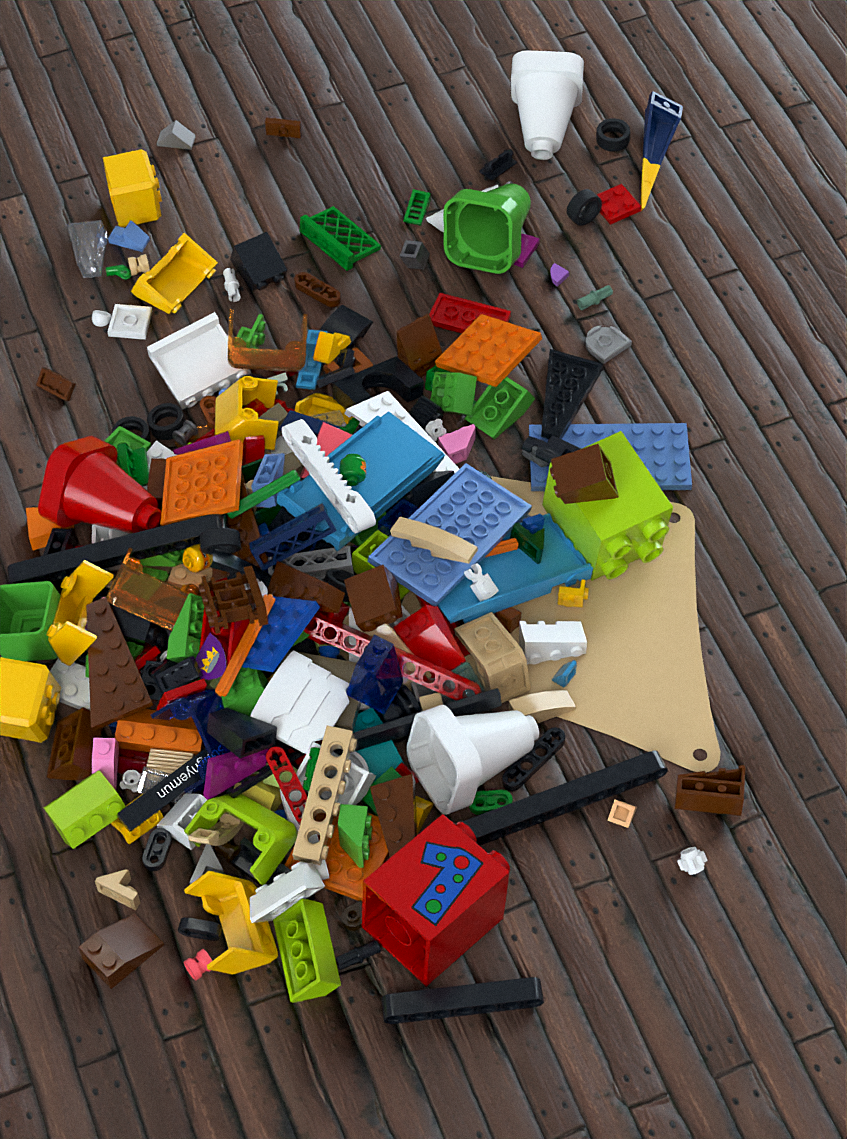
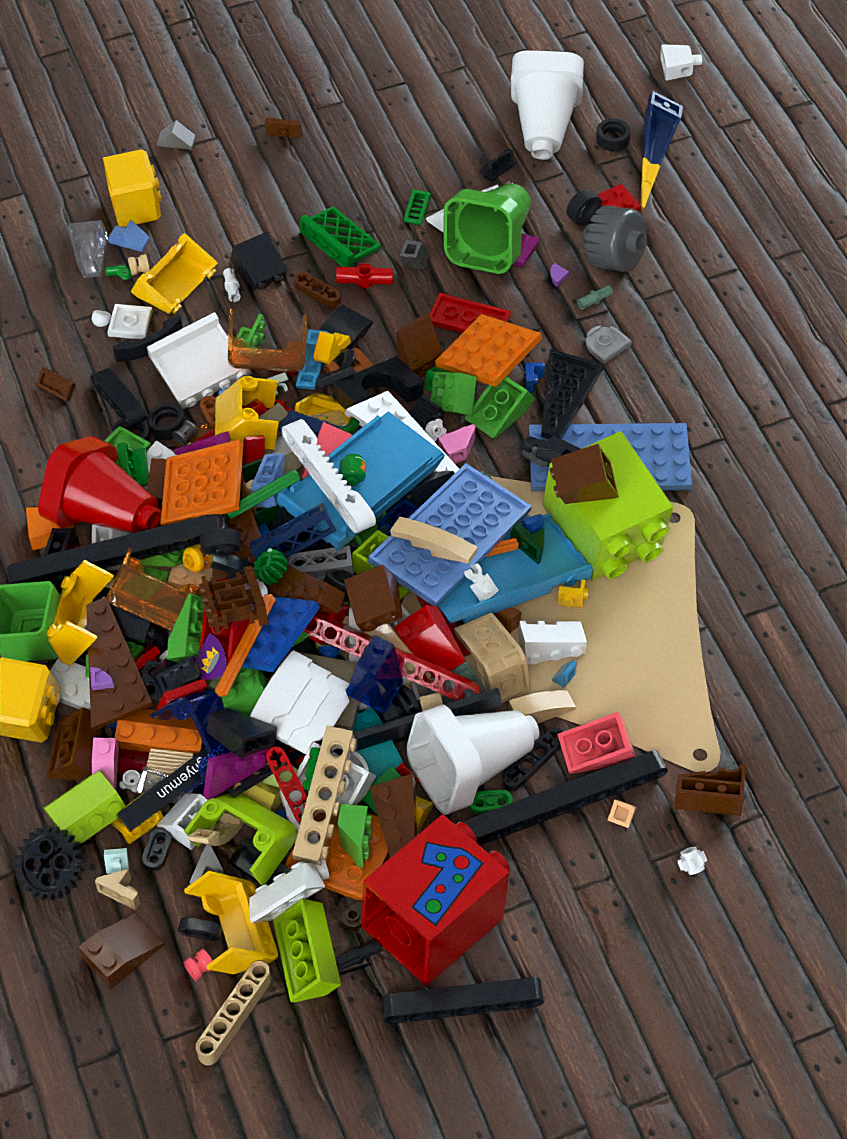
none -> black gear [14,826,86,900]
none -> black beam [90,368,148,428]
none -> medium lavender tile [90,667,114,690]
none -> light aqua tile [104,848,129,874]
none -> black slope [113,315,183,362]
none -> tan beam [196,961,271,1065]
none -> green gear [253,548,288,586]
none -> red piece [336,263,393,288]
none -> blue bracket [525,362,545,393]
none -> coral slope [557,712,636,774]
none -> dark grey piece [583,205,647,272]
none -> white torso [660,45,702,80]

